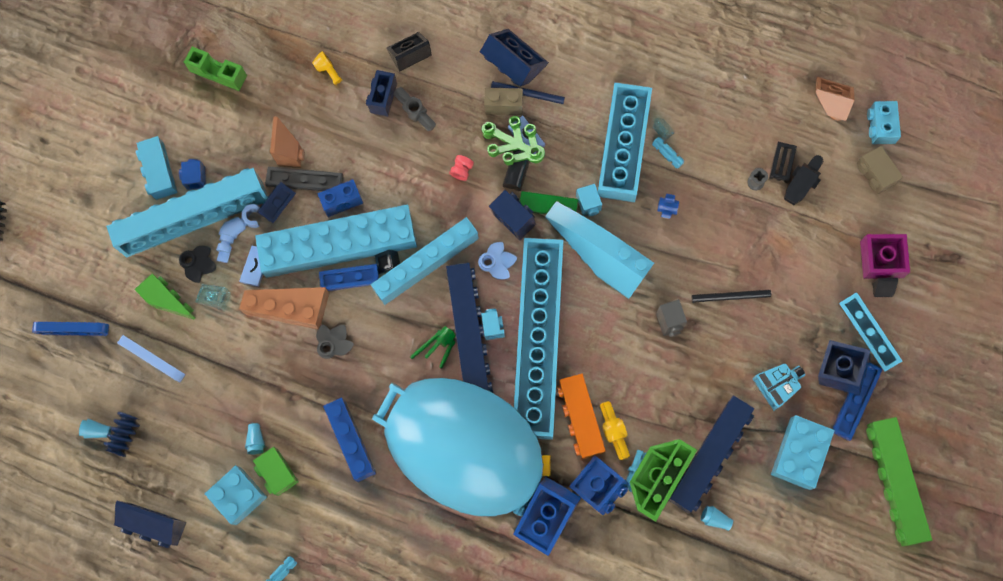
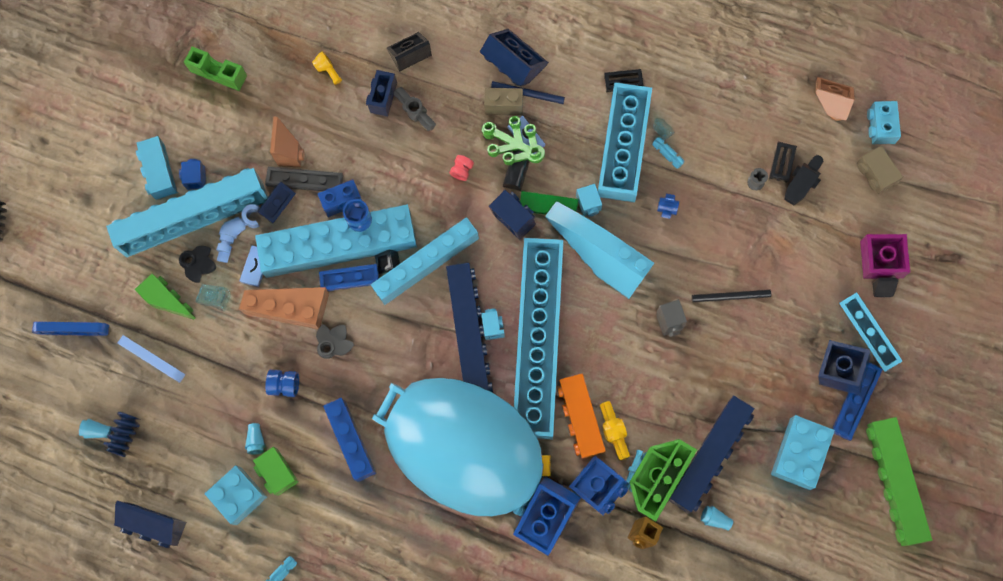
green plant [410,326,456,369] -> none
light blue plate [478,242,517,280] -> none
medium azure torso [753,364,805,411] -> none
none -> blue wheel [265,369,299,397]
none -> blue wheel [343,199,372,232]
none -> black tile [604,69,644,92]
none -> pearl gold brick [627,517,663,549]

